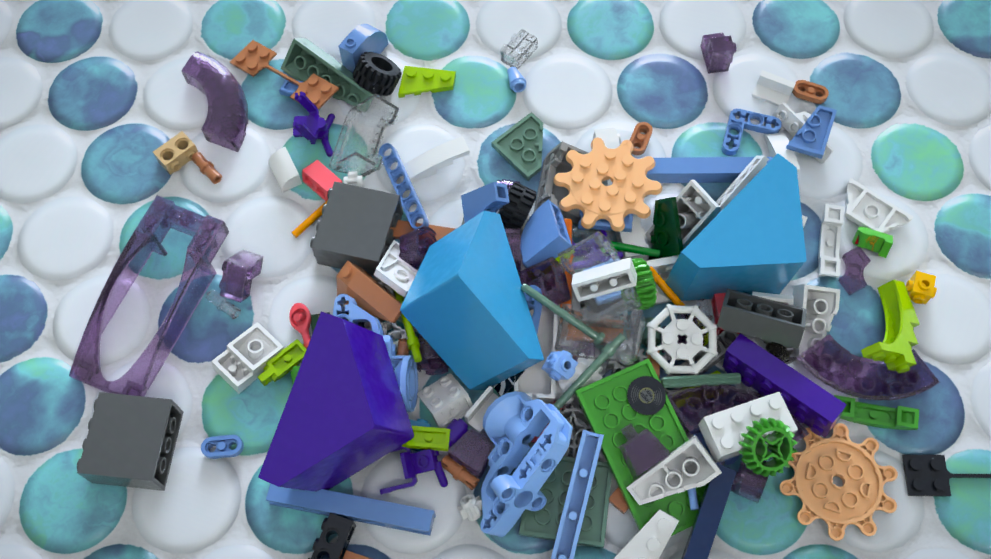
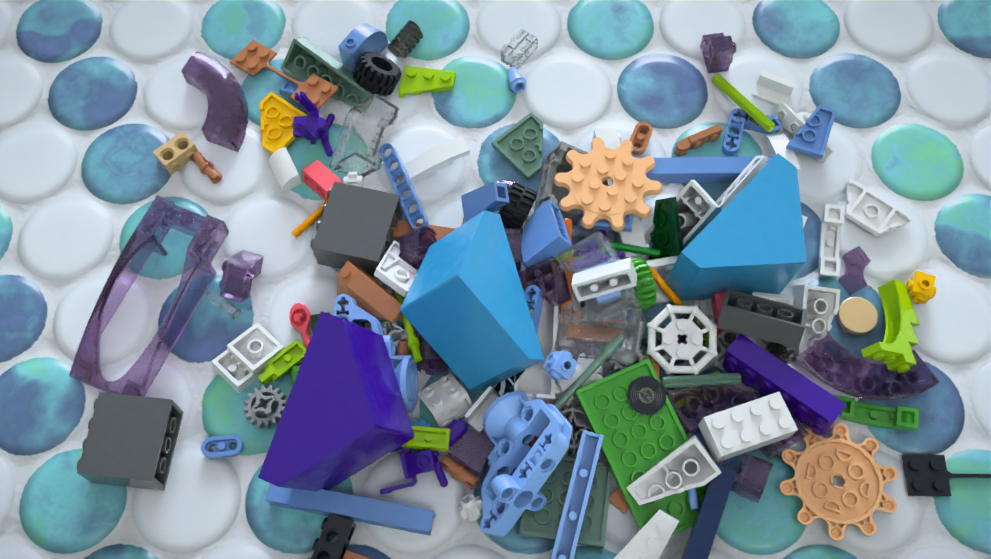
sand green bar [521,284,605,346] -> none
clear purple torso [619,423,671,478] -> none
bright green gear [738,418,797,477] -> none
nougat plate [792,80,829,104] -> none
bright green leg [852,227,893,258] -> none
none -> light grey gear [243,384,287,429]
none -> yellow plate [259,91,308,154]
none -> clear smoke piece [388,20,423,58]
none -> nougat hinge [674,124,723,157]
none -> lime axle [711,73,775,132]
none -> tan tile [837,297,878,335]

